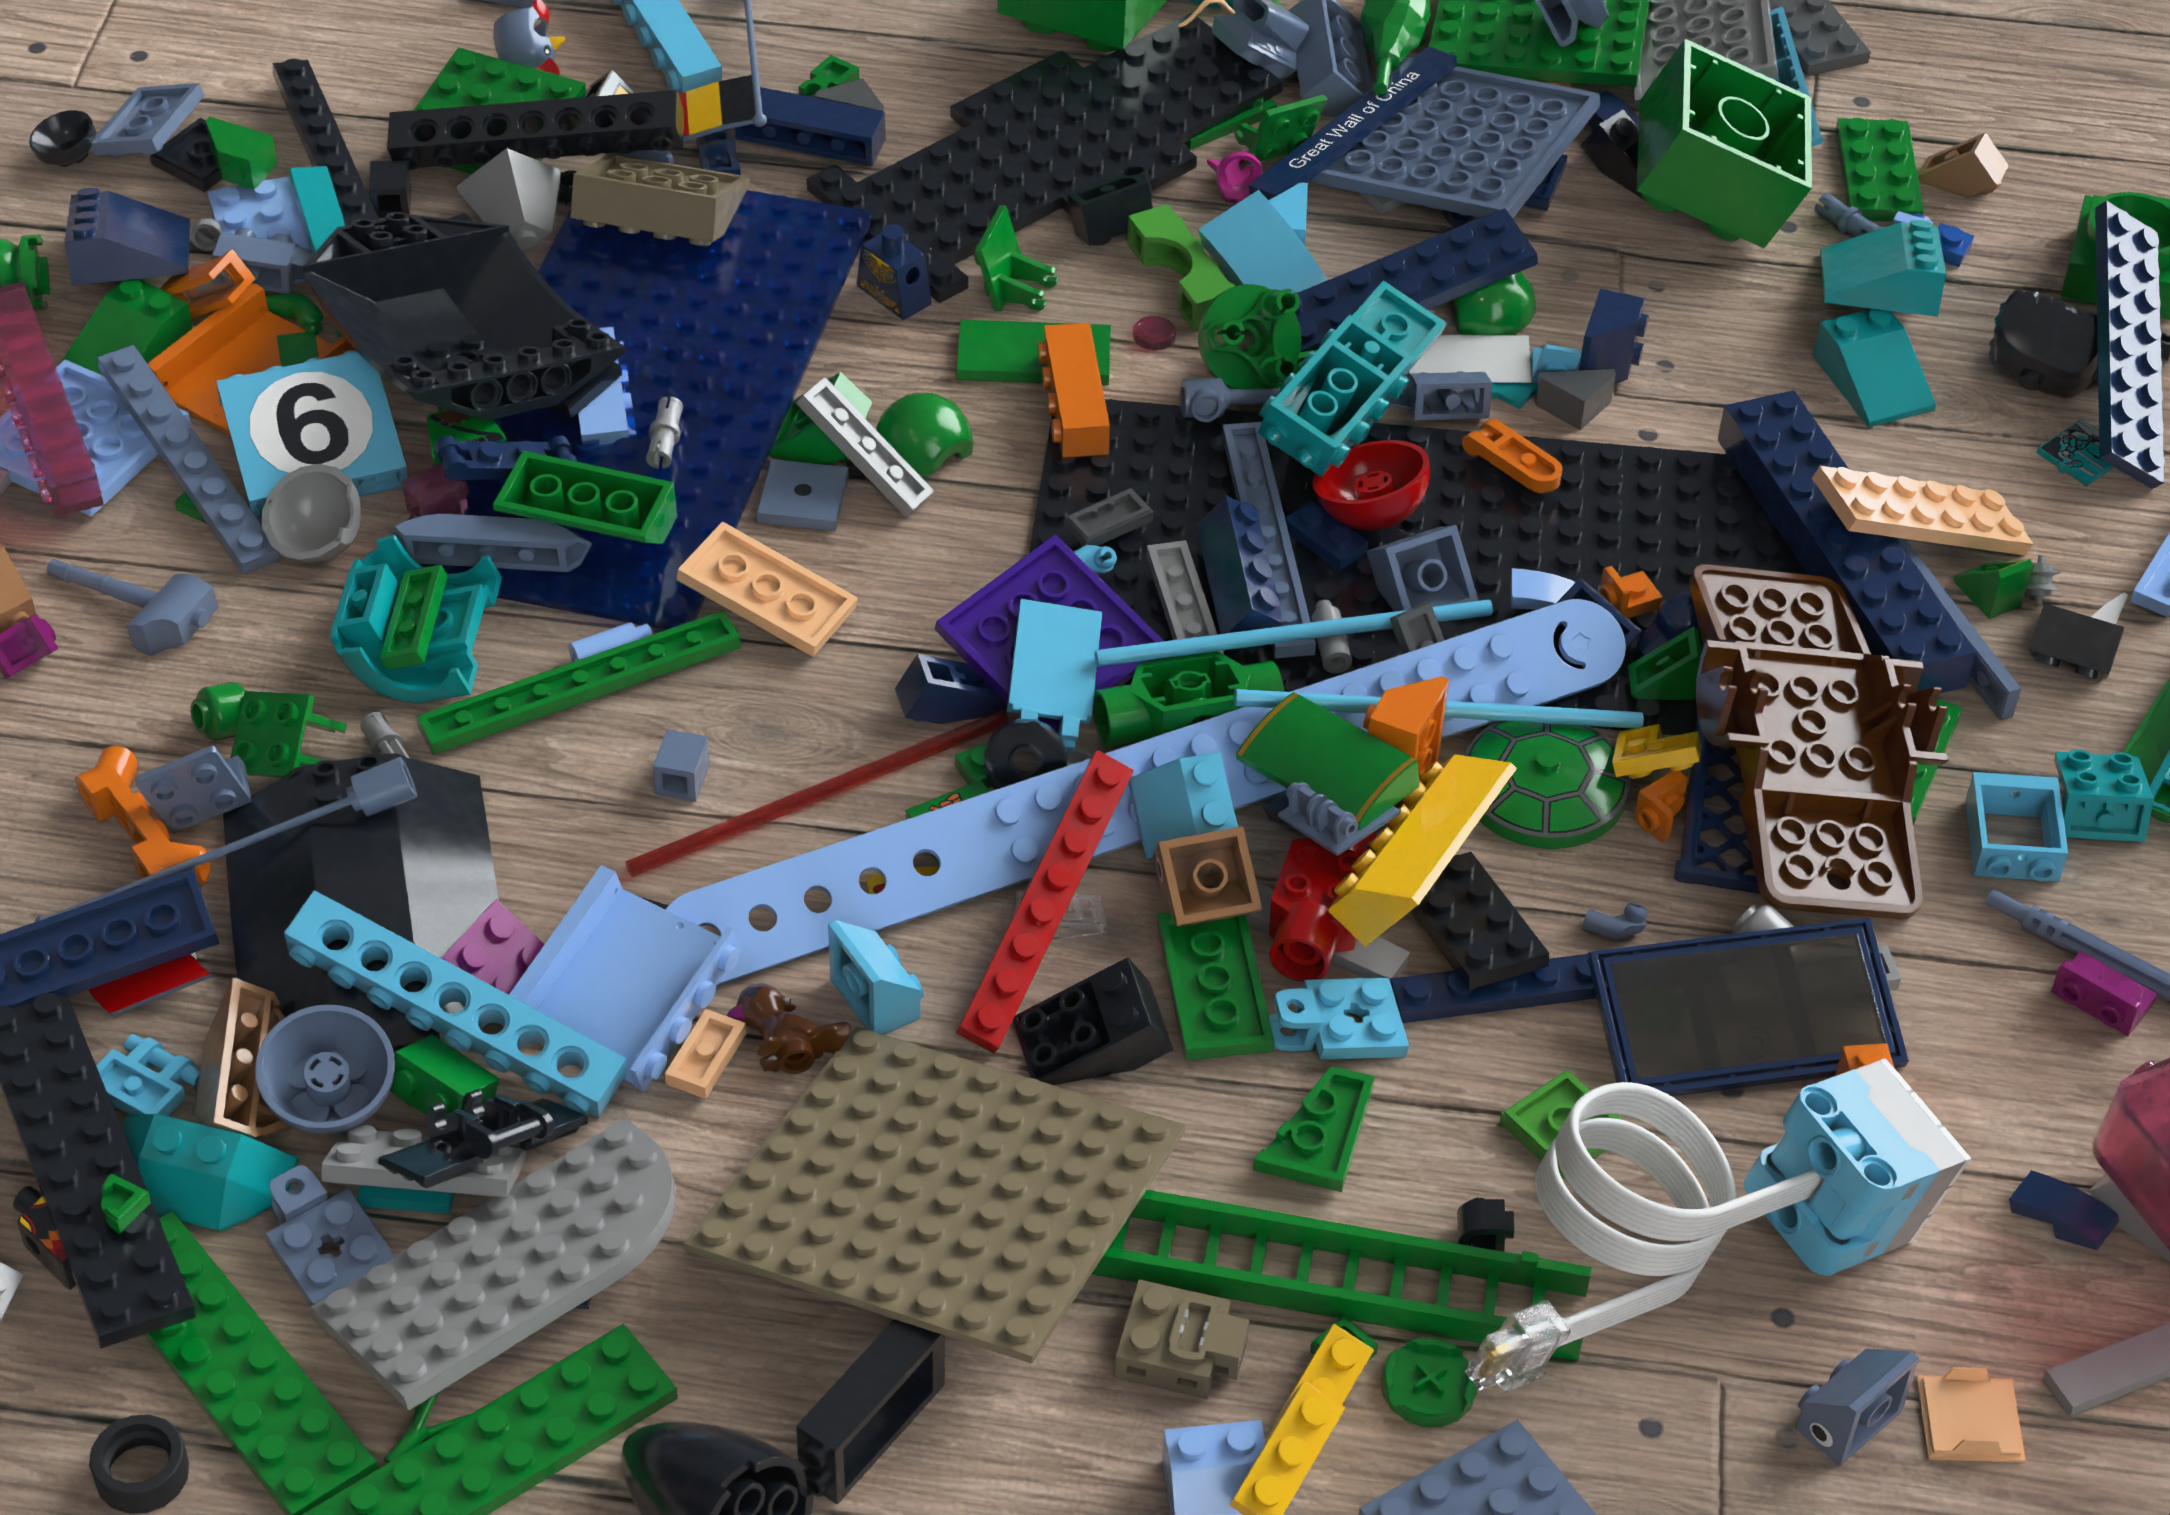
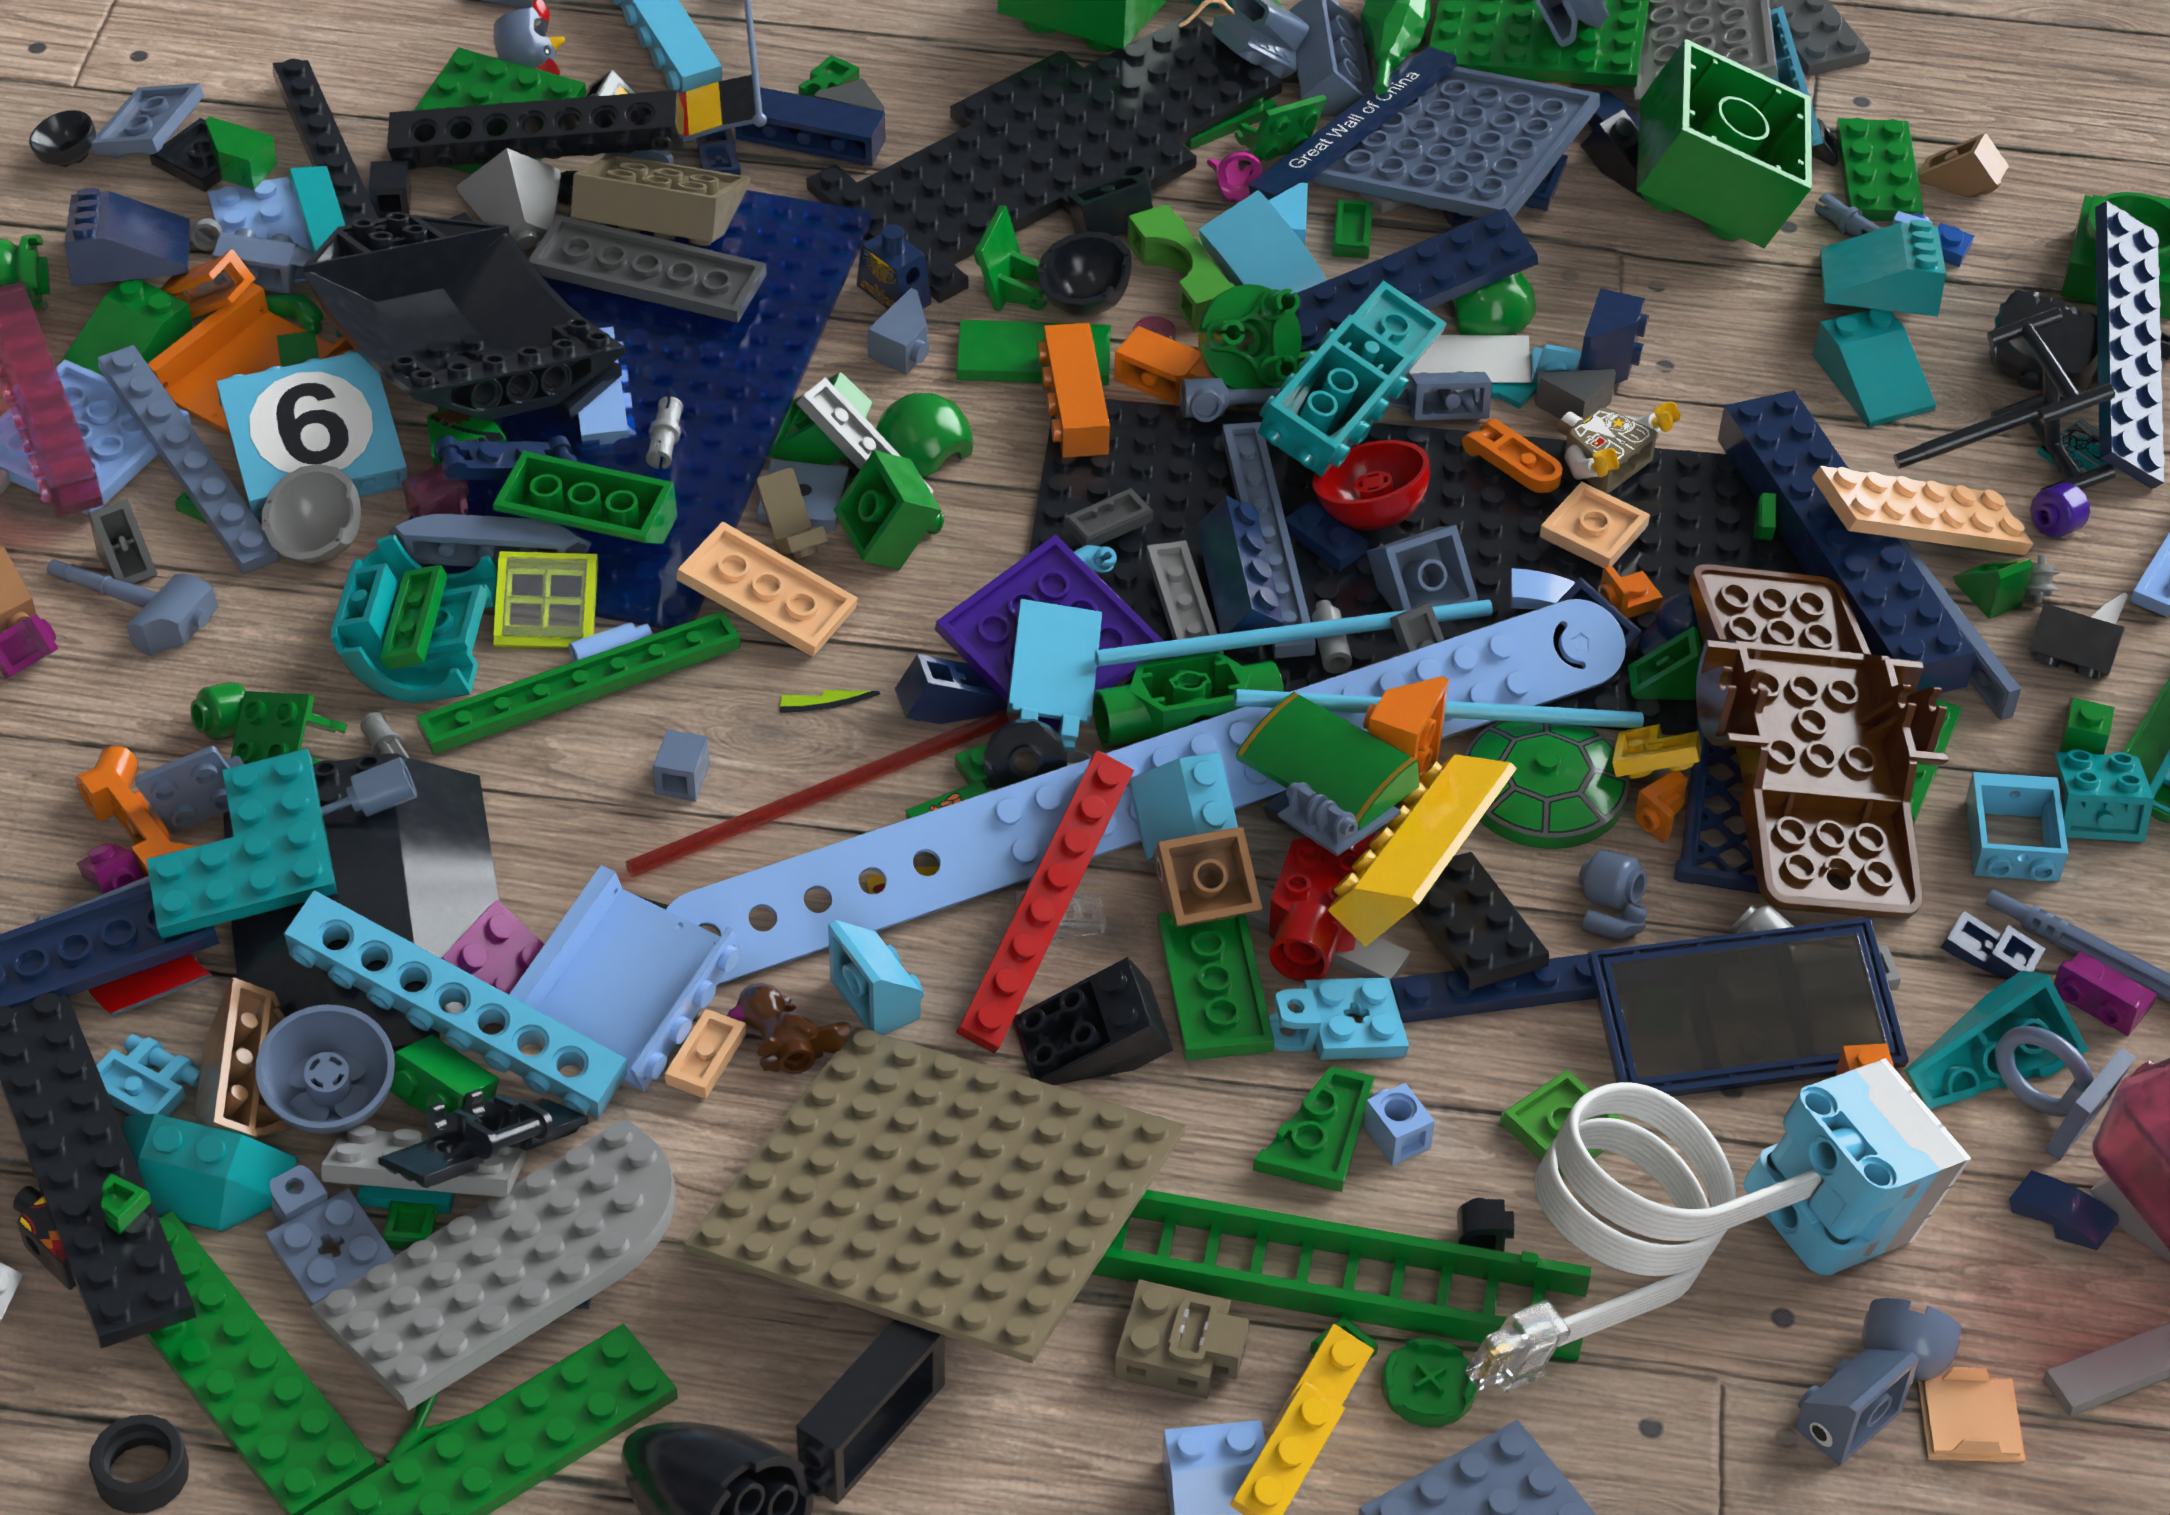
none -> magenta bracket [76,843,144,894]
none -> dark grey slope [88,499,158,584]
none -> teal plate [146,748,338,938]
none -> green tile [382,1201,439,1250]
none -> clear piece [493,551,598,649]
none -> dark grey plate [529,215,767,323]
none -> dark tan bracket [755,467,828,559]
none -> sticker [780,690,880,713]
none -> green brick [833,450,944,570]
none -> sand blue slope [868,288,929,375]
none -> black cylinder [1037,231,1132,316]
none -> orange hinge [1114,326,1214,405]
none -> green tile [1332,199,1373,259]
none -> light blue brick [1363,1083,1435,1166]
none -> light nougat plate [1539,482,1650,568]
none -> torso [1558,401,1681,494]
none -> sand blue head [1579,850,1647,910]
none -> green tile [1754,493,1776,541]
none -> black slope [1811,118,1838,167]
none -> sand blue cylinder [1862,1298,1962,1386]
none -> black piece [1894,307,2116,491]
none -> teal wedge [1904,970,2089,1109]
none -> slope [1940,910,2046,978]
none -> sand blue tile [1995,1026,2136,1161]
none -> dark purple head [2030,483,2090,538]
none -> green slope [2059,698,2115,755]

